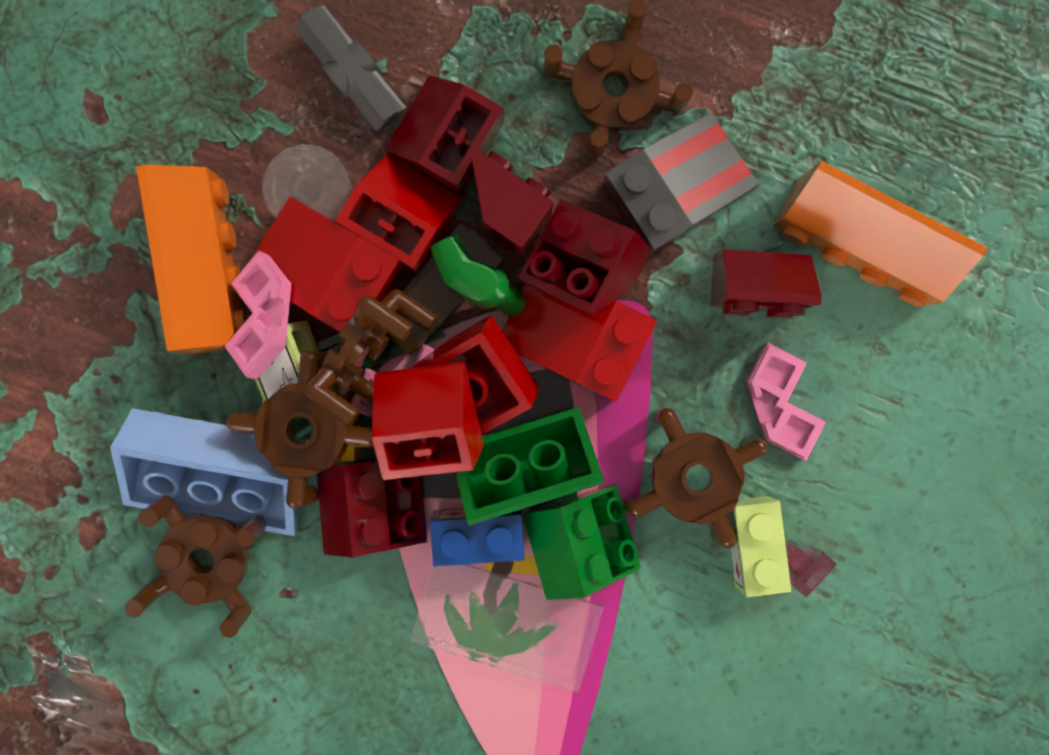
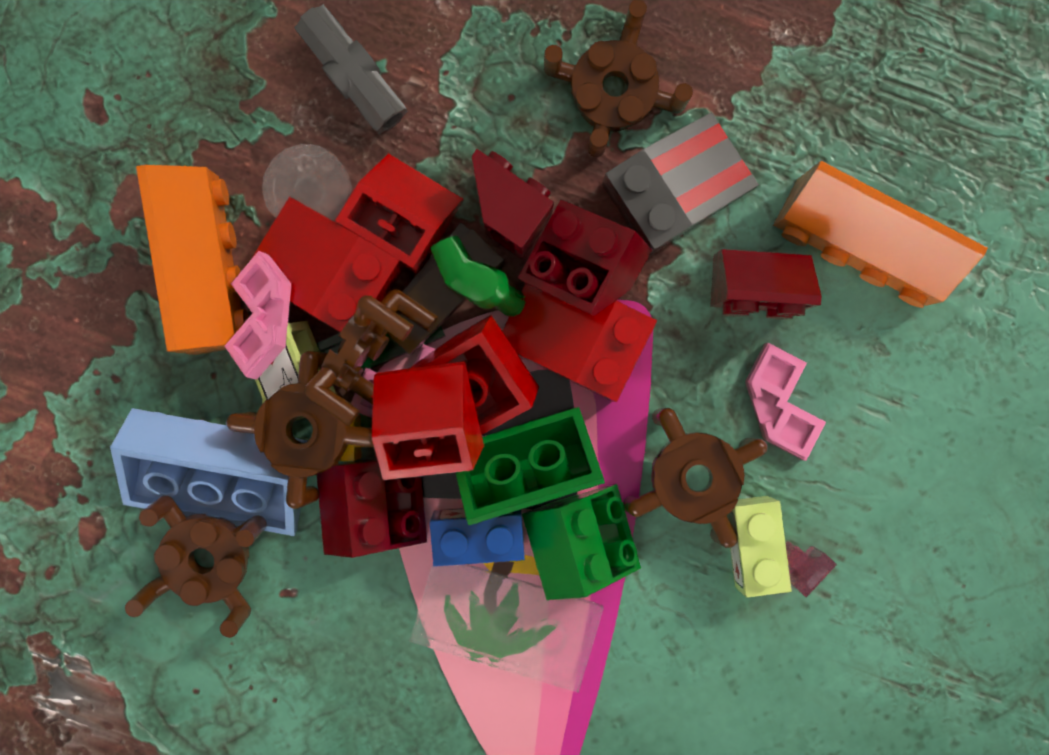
dark red slope [384,75,505,196] -> none

